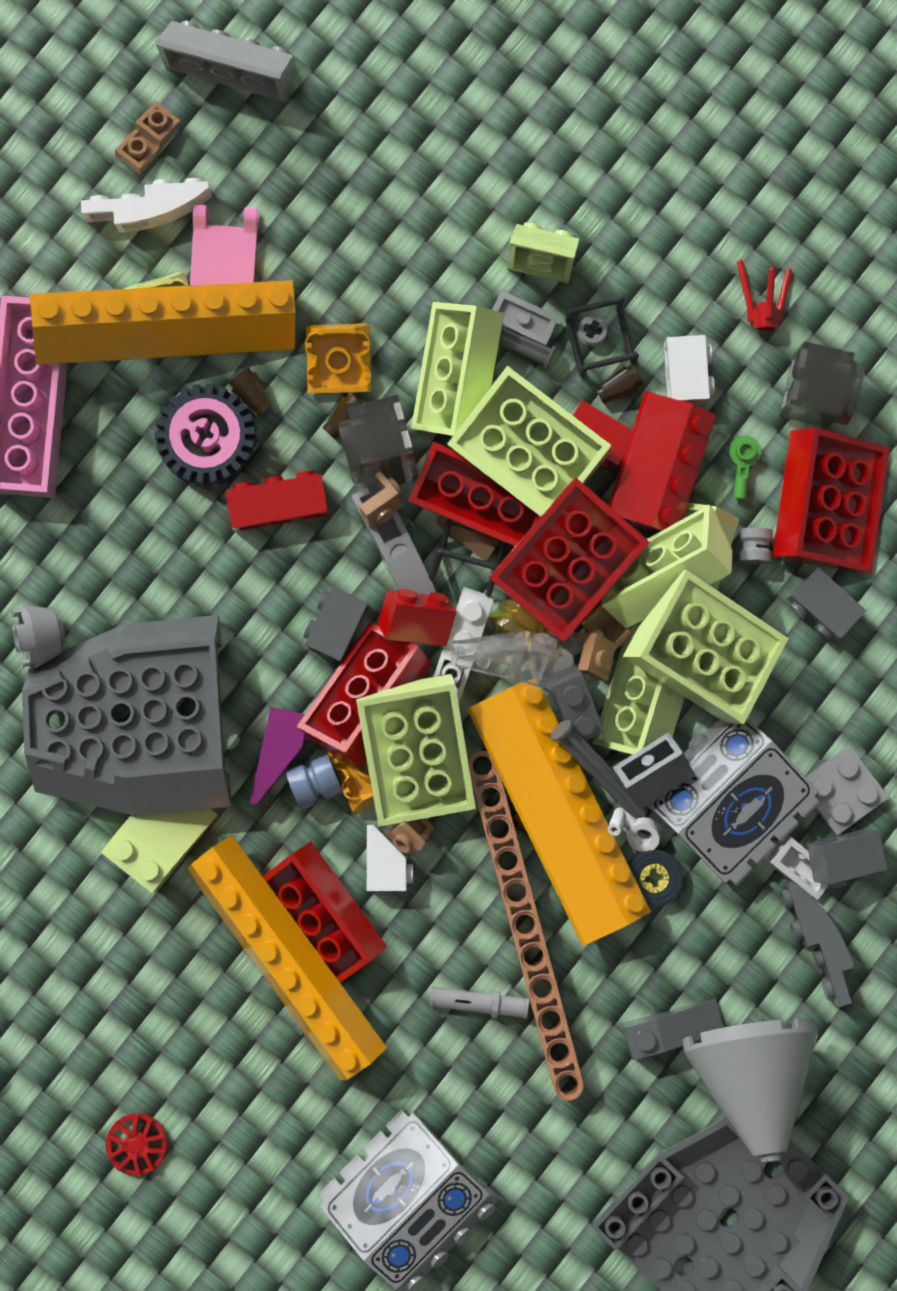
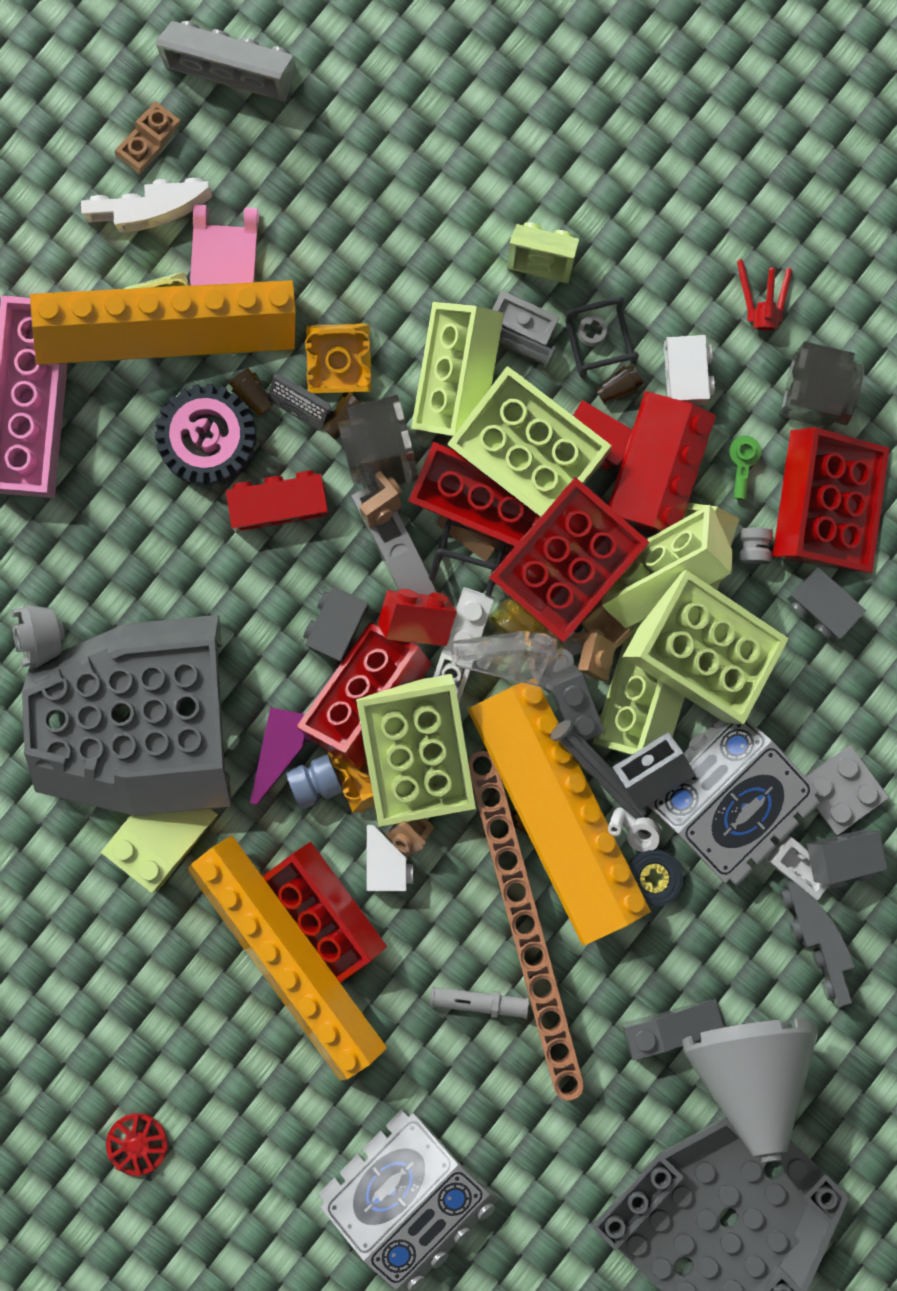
none -> slope [268,373,332,430]

